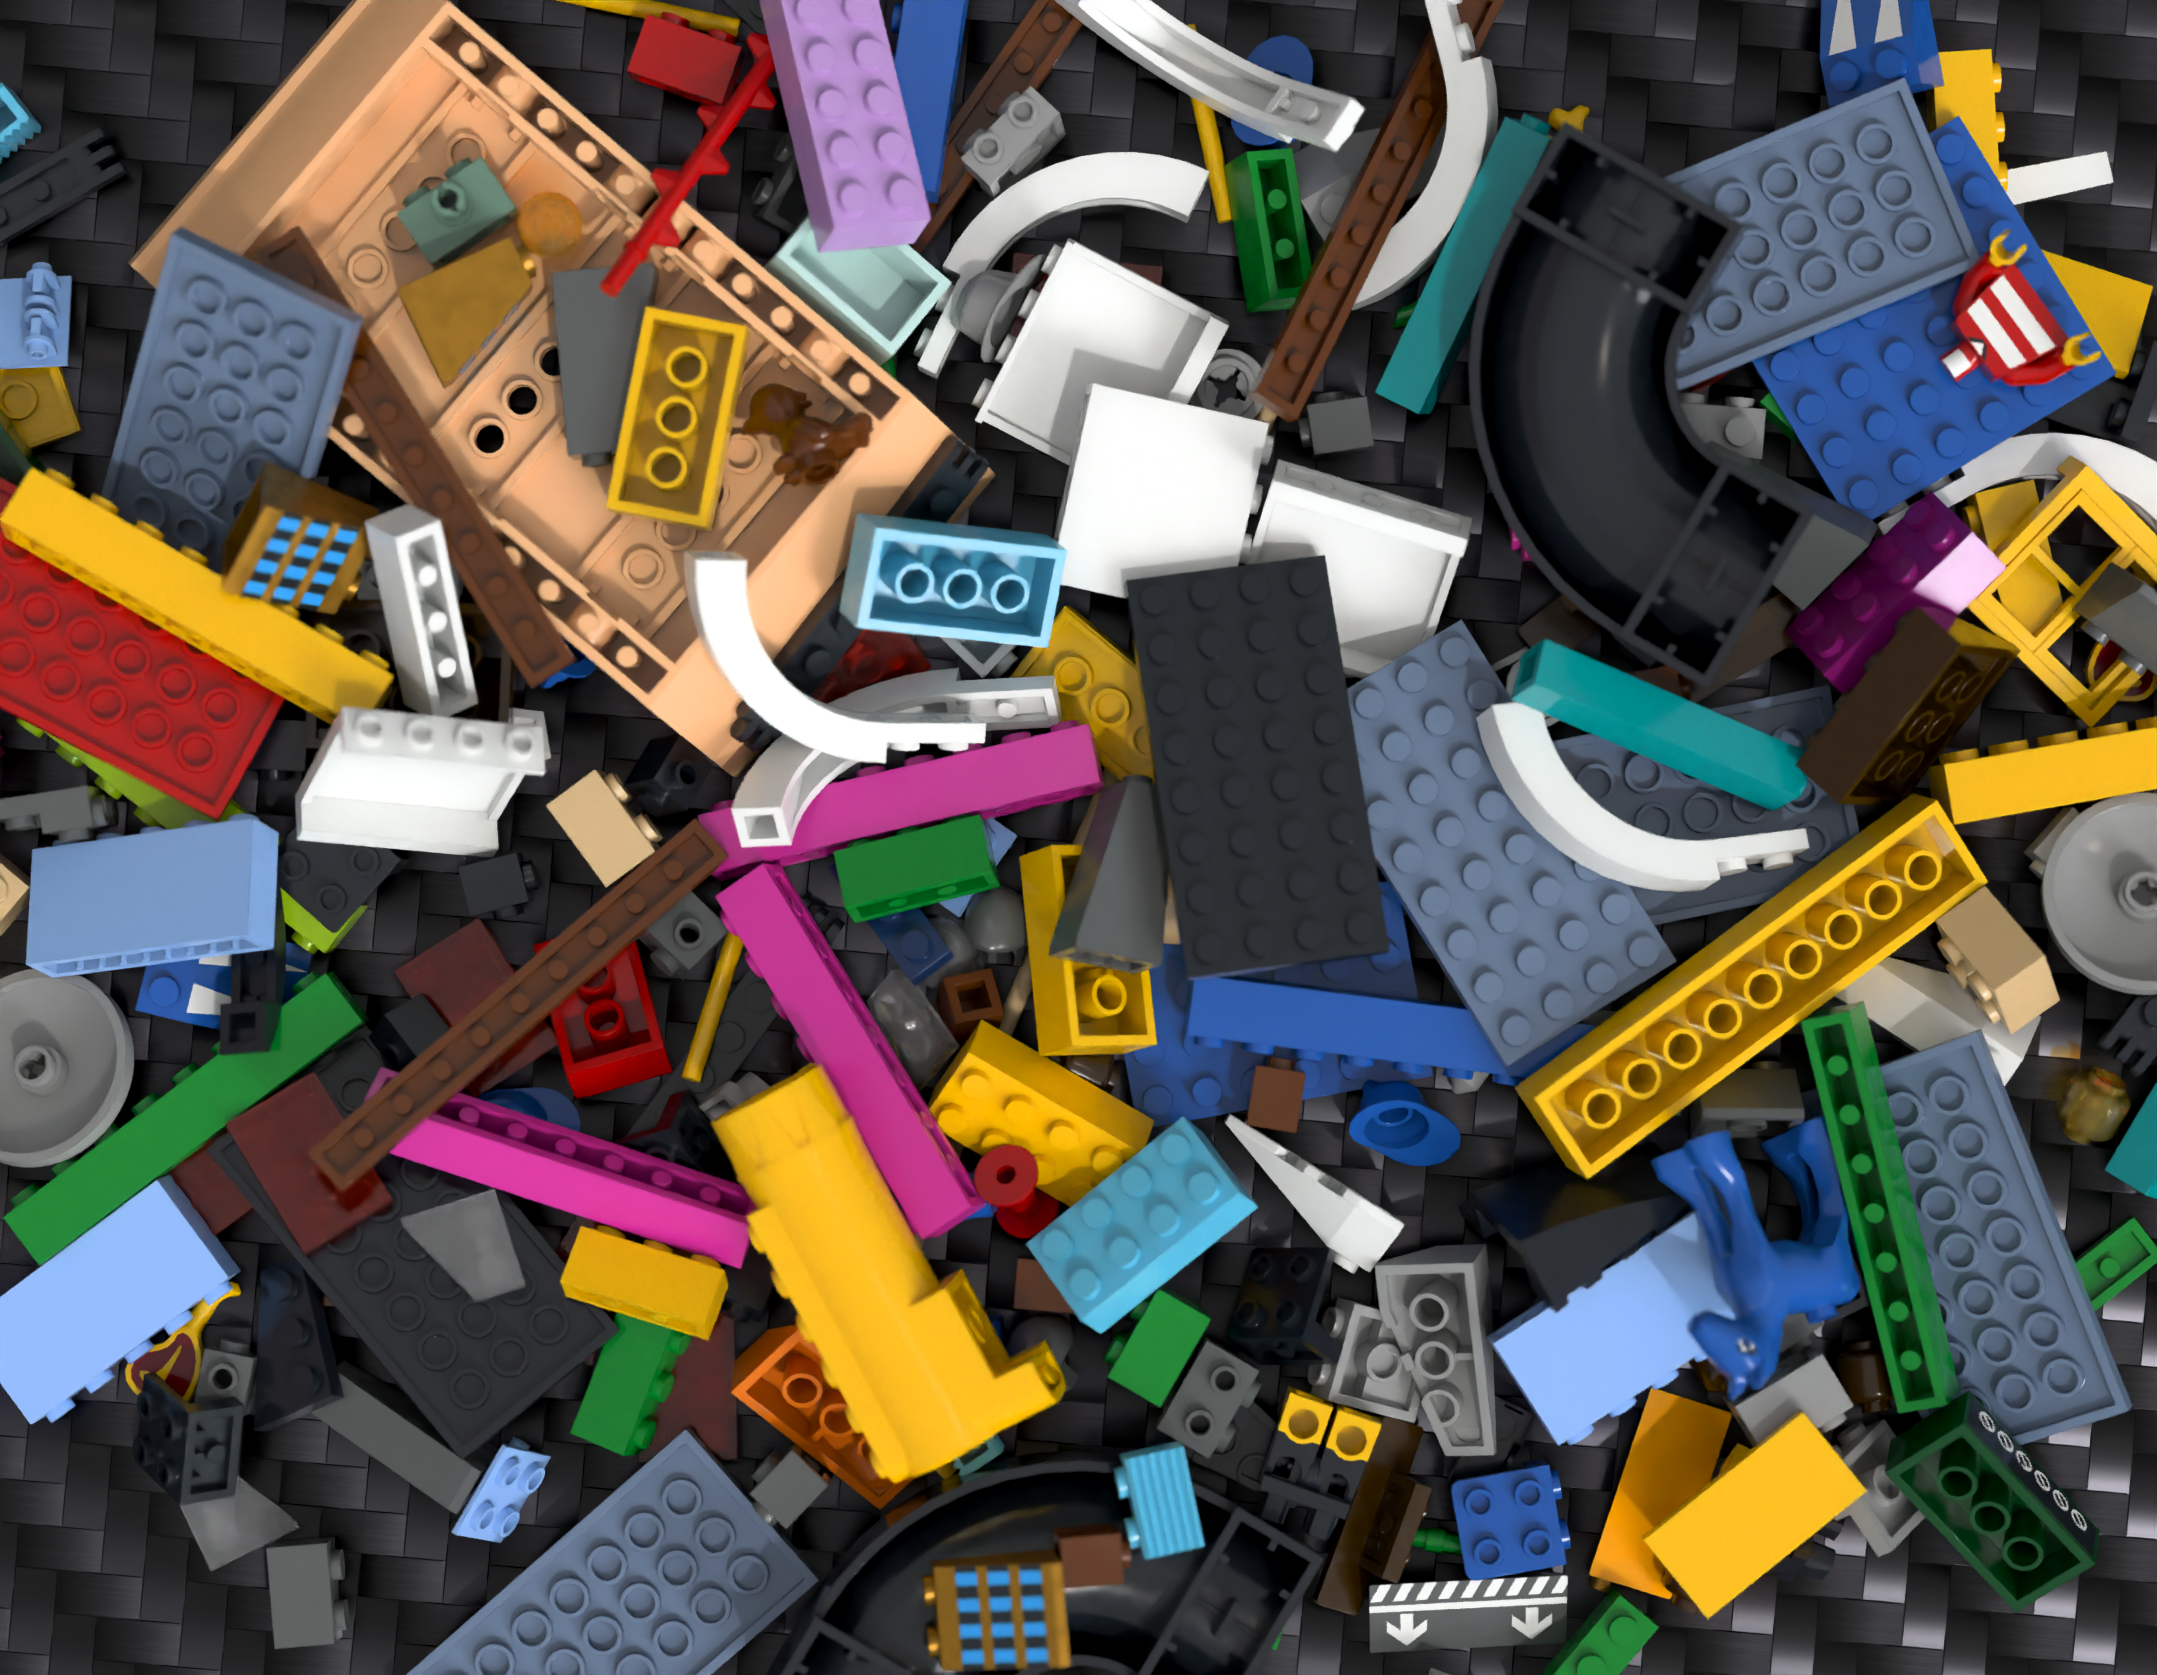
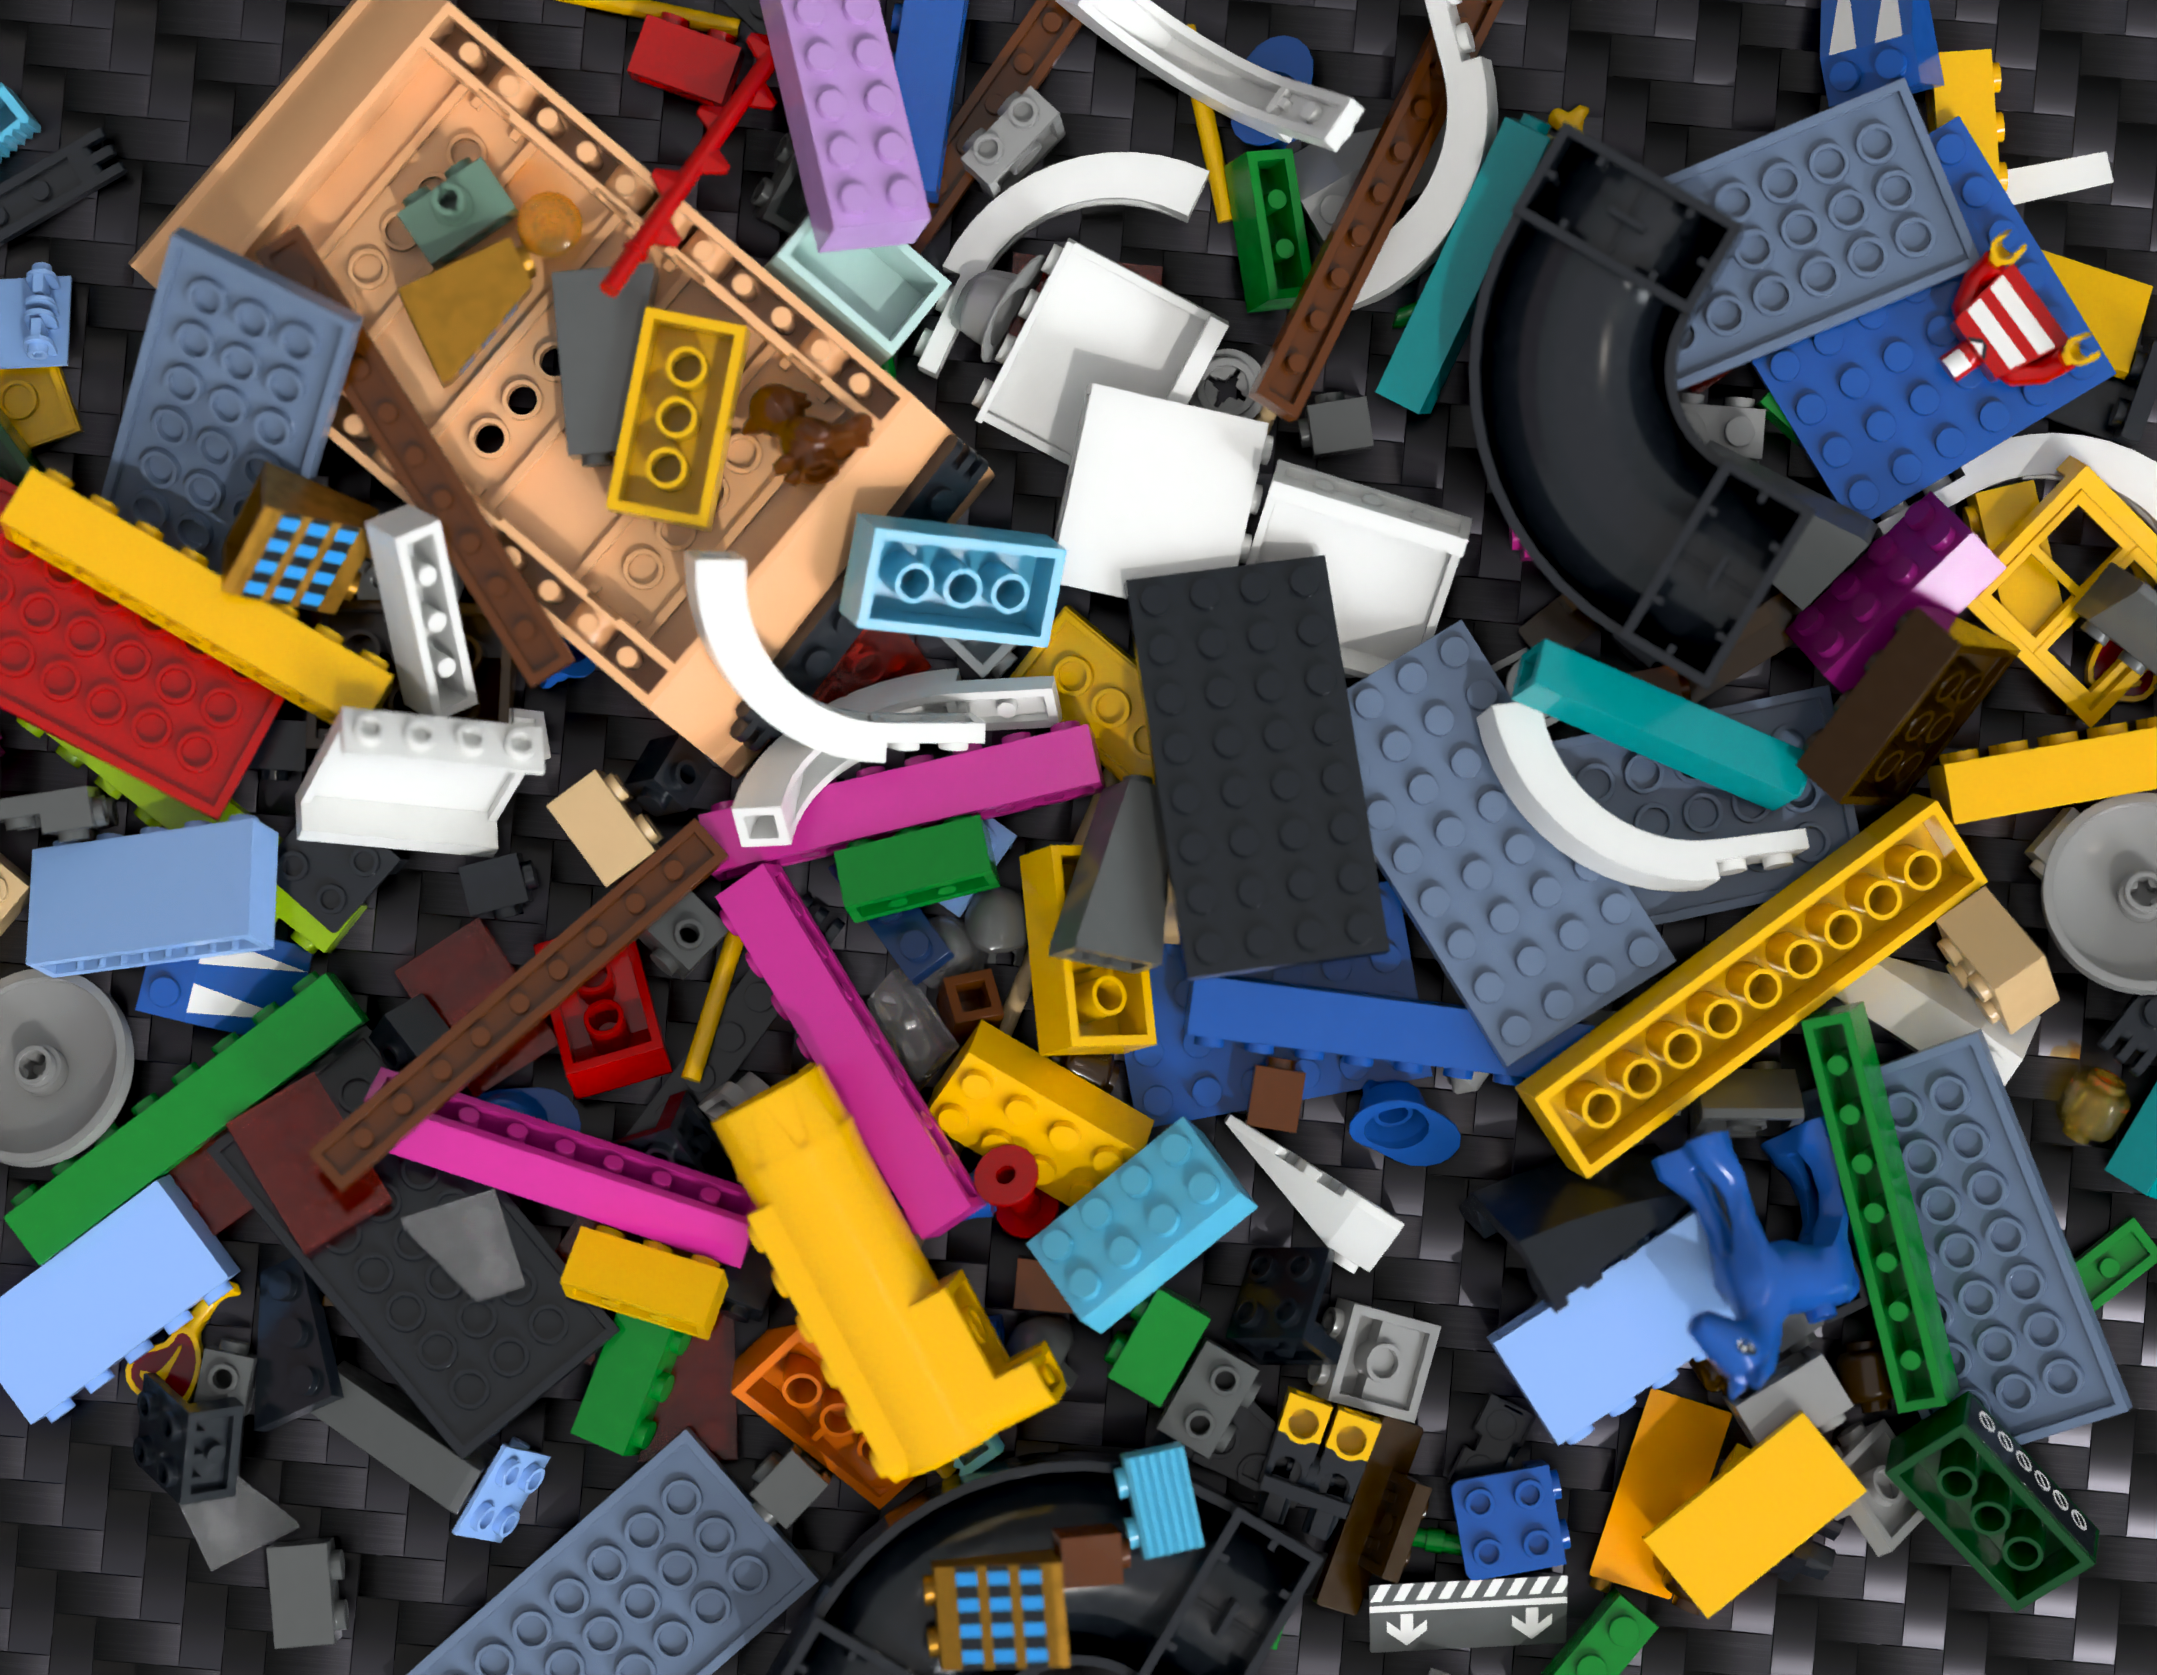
black slope [220,874,286,1056] -> none
light grey wedge [1375,1244,1497,1456] -> none

